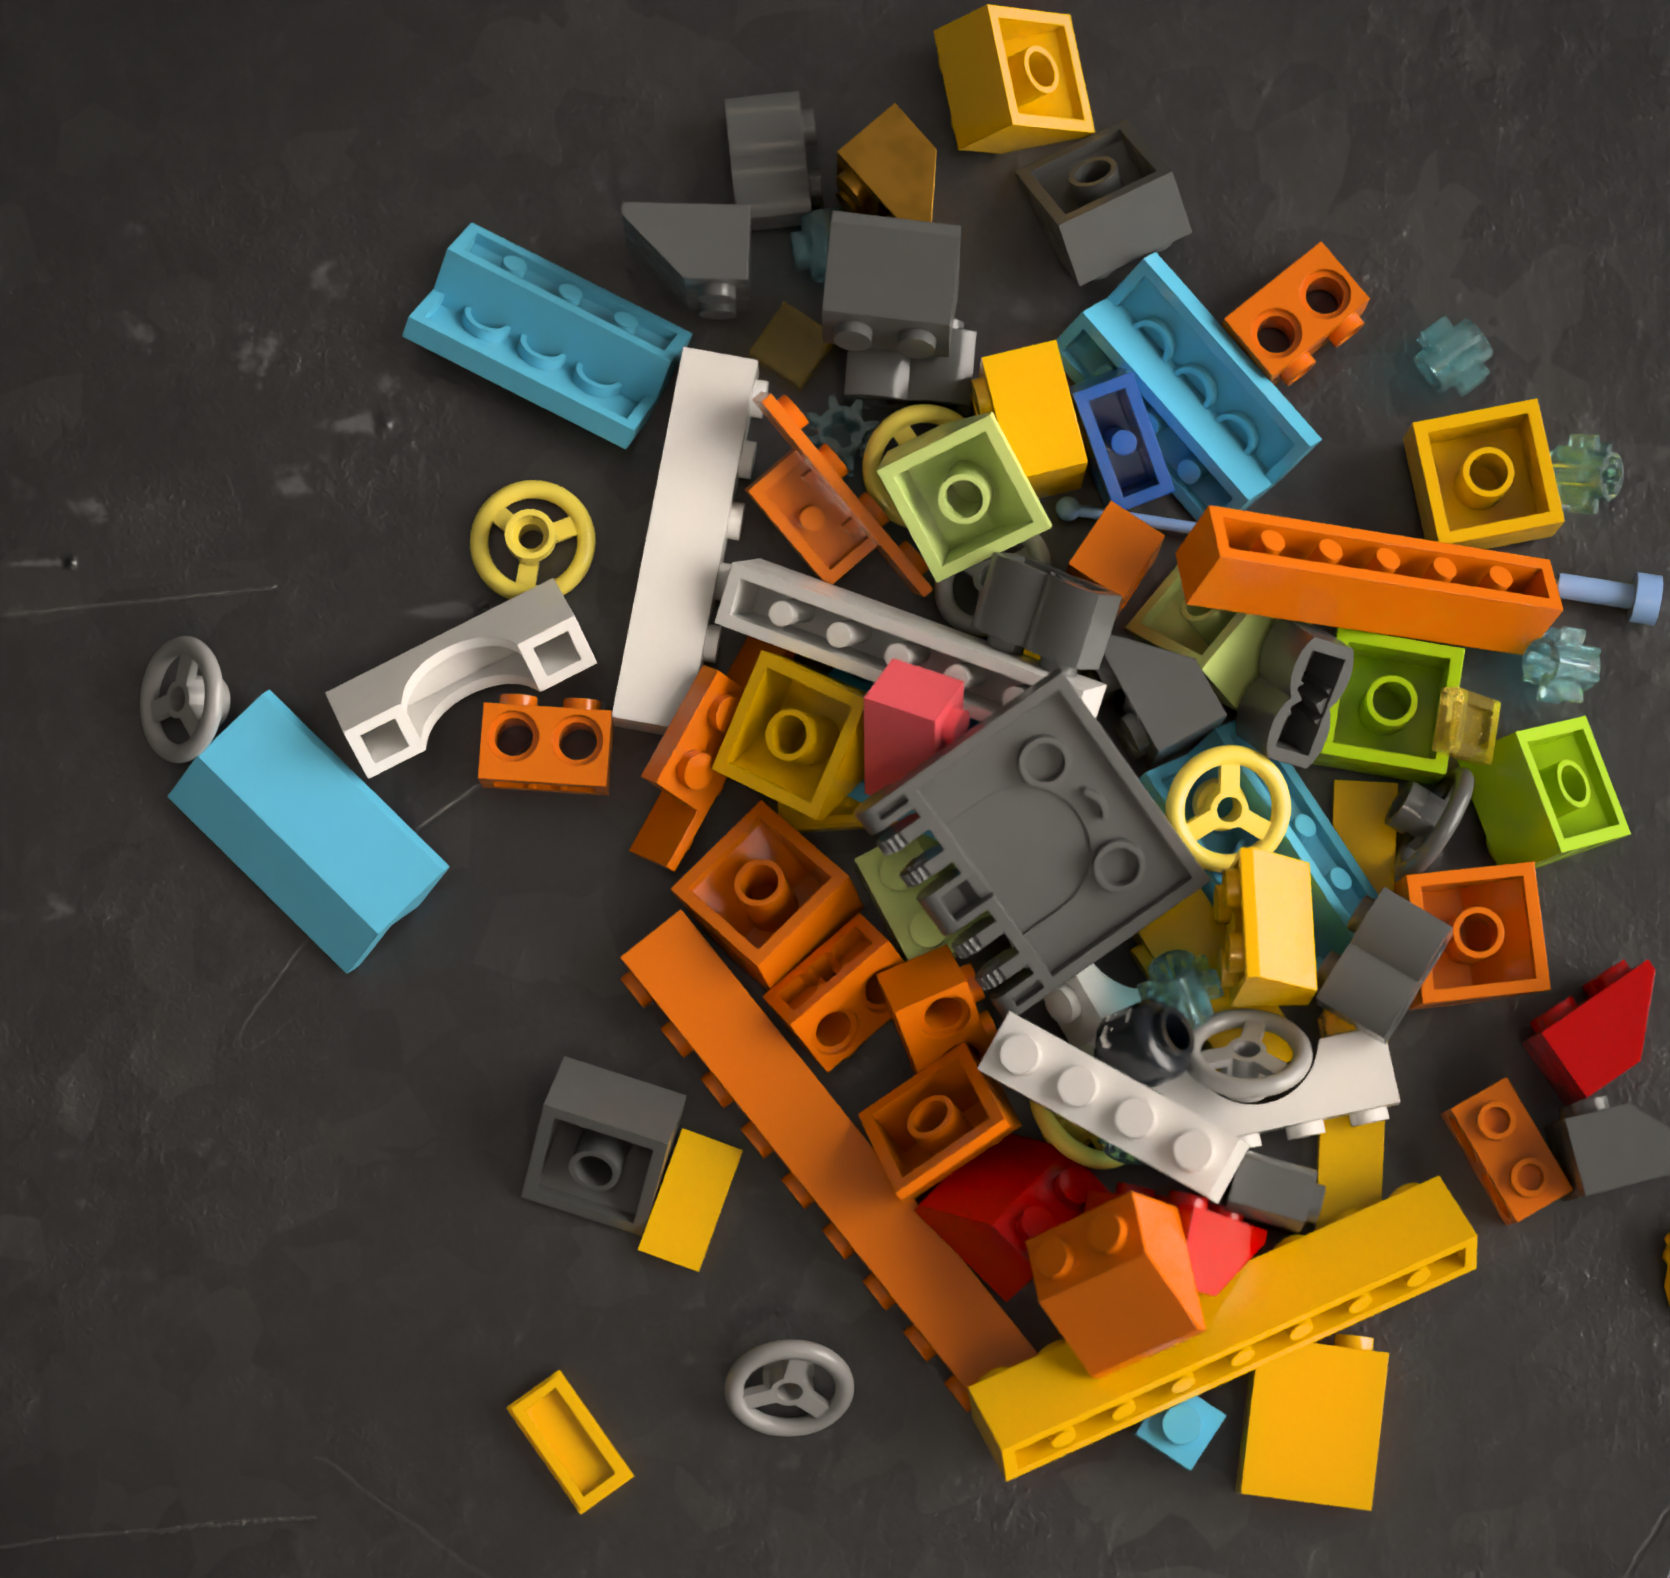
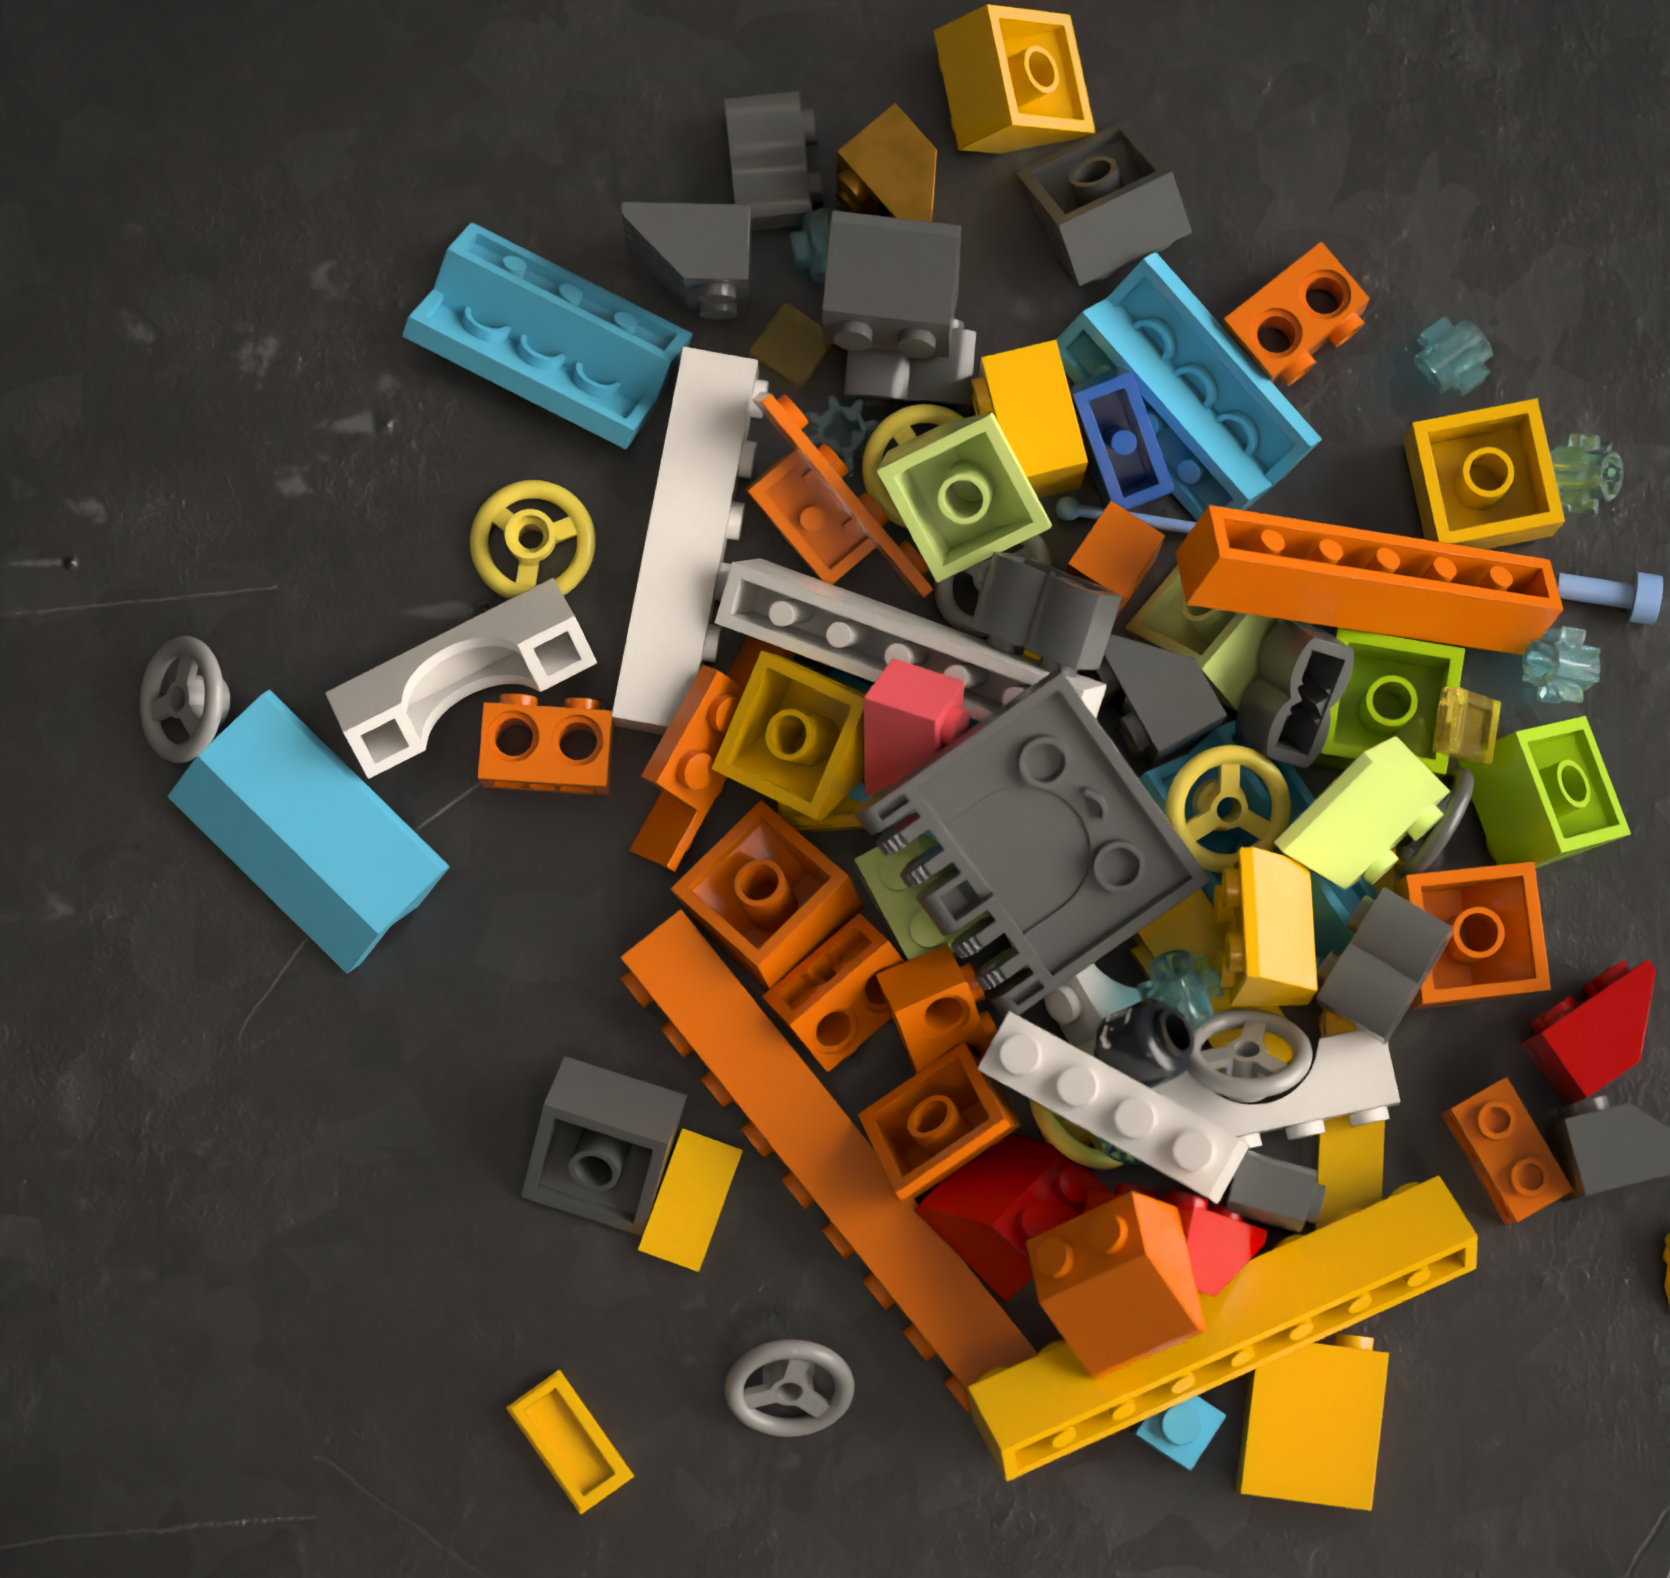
none -> yellowish green slope [1274,736,1450,889]

